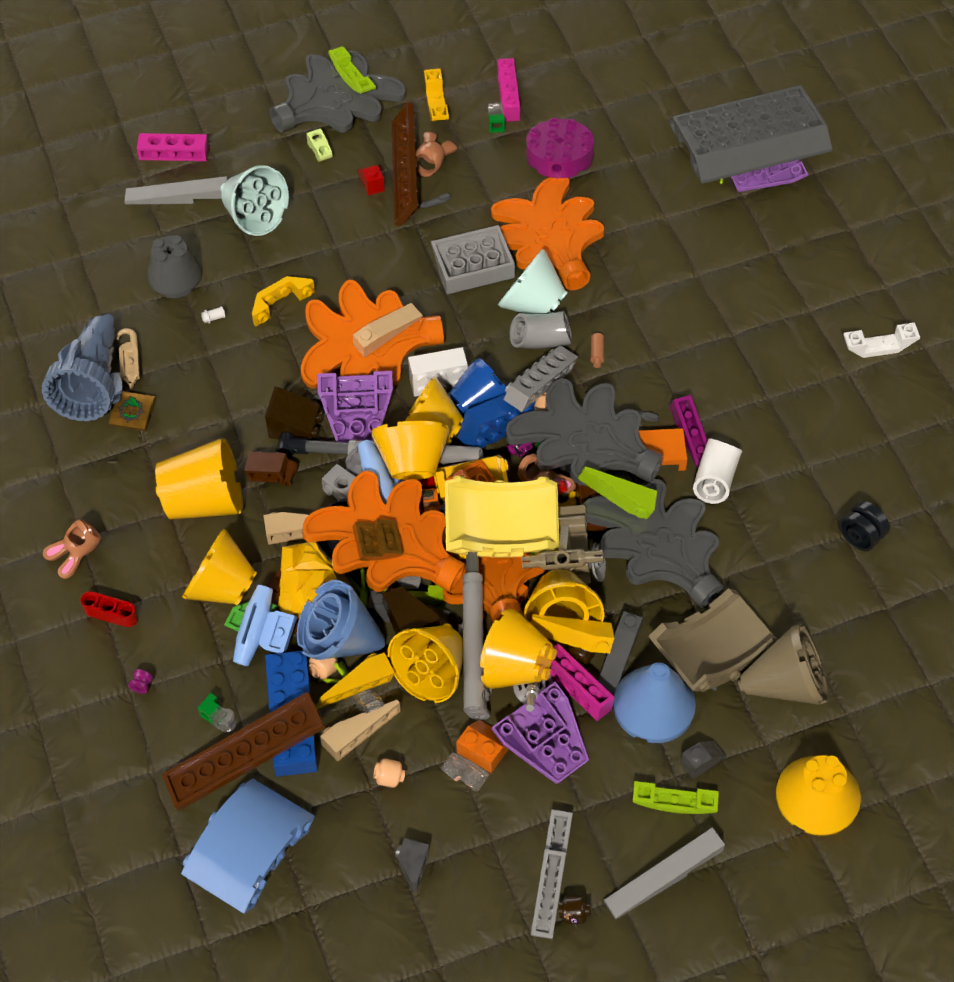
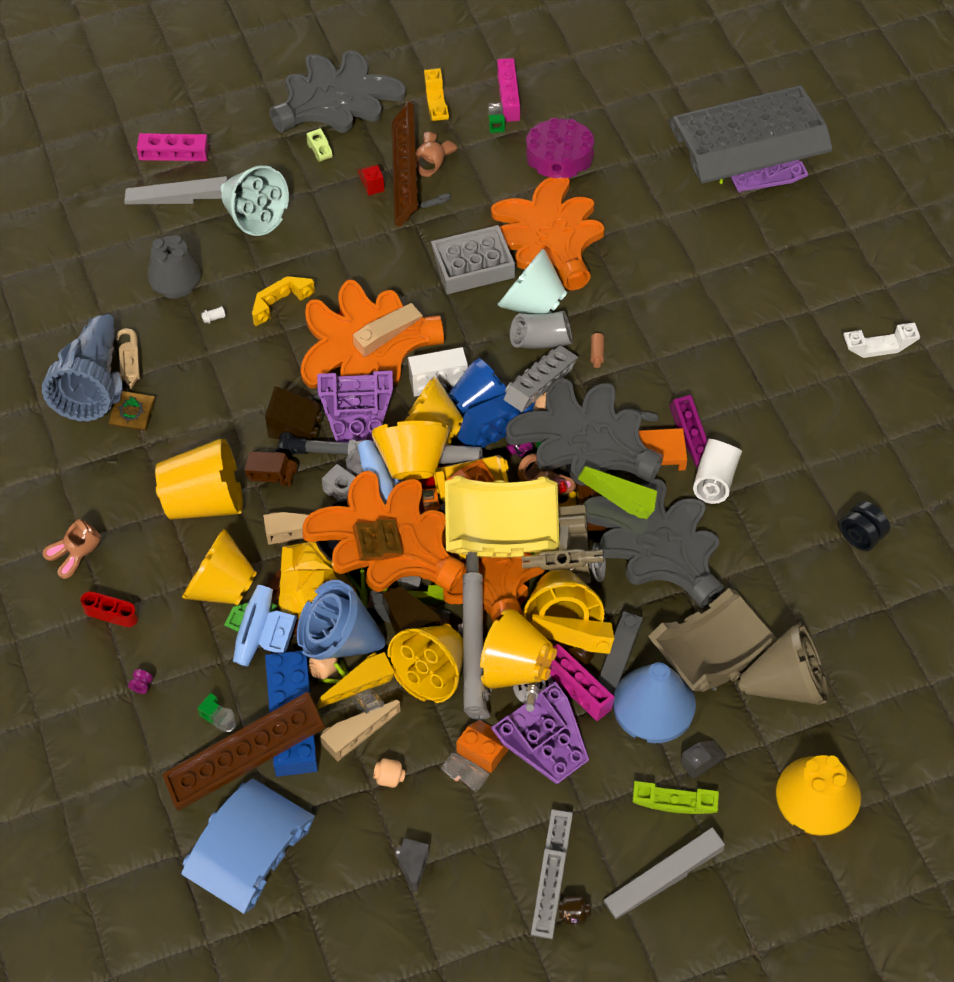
lime slope [329,46,376,93] -> none

